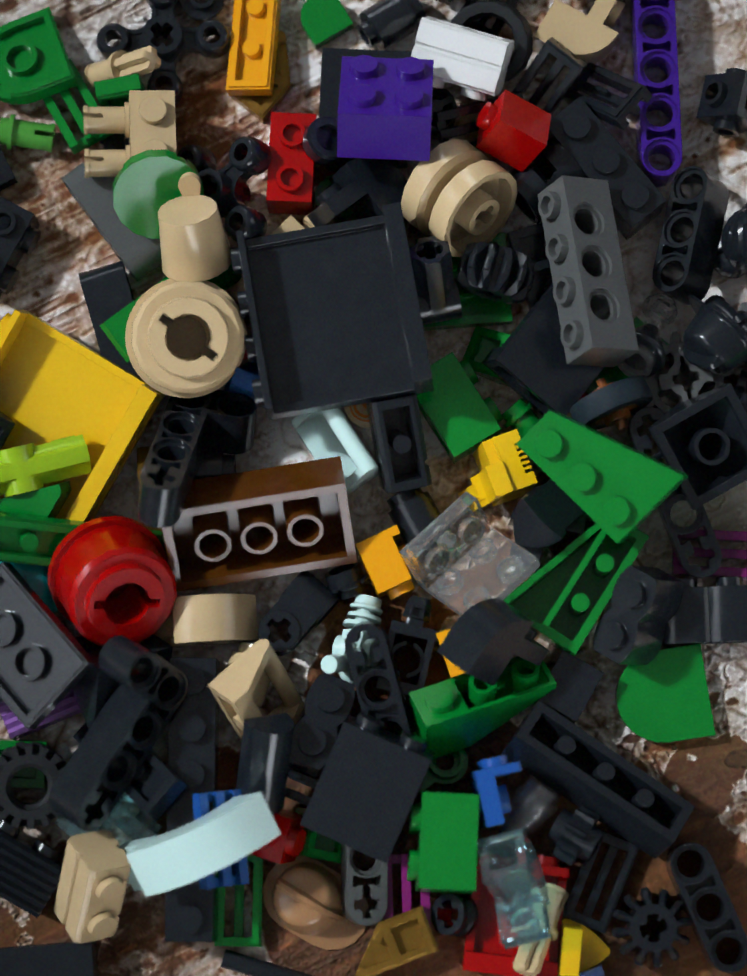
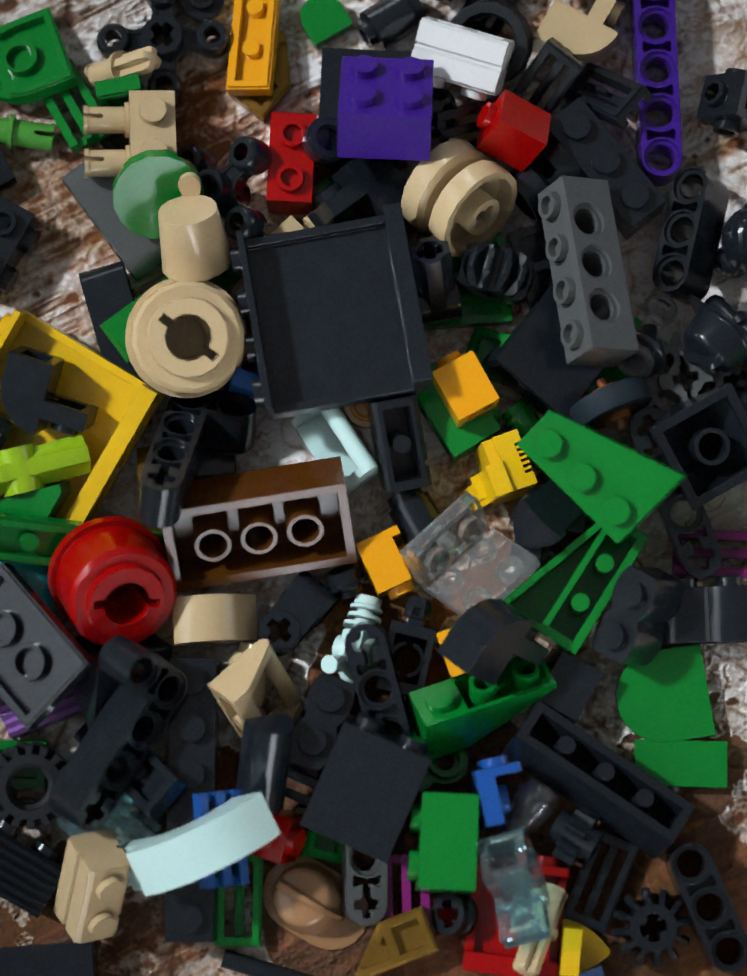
none -> black brick [1,345,99,436]
none -> light orange brick [432,350,500,428]
none -> green tile [633,739,728,788]

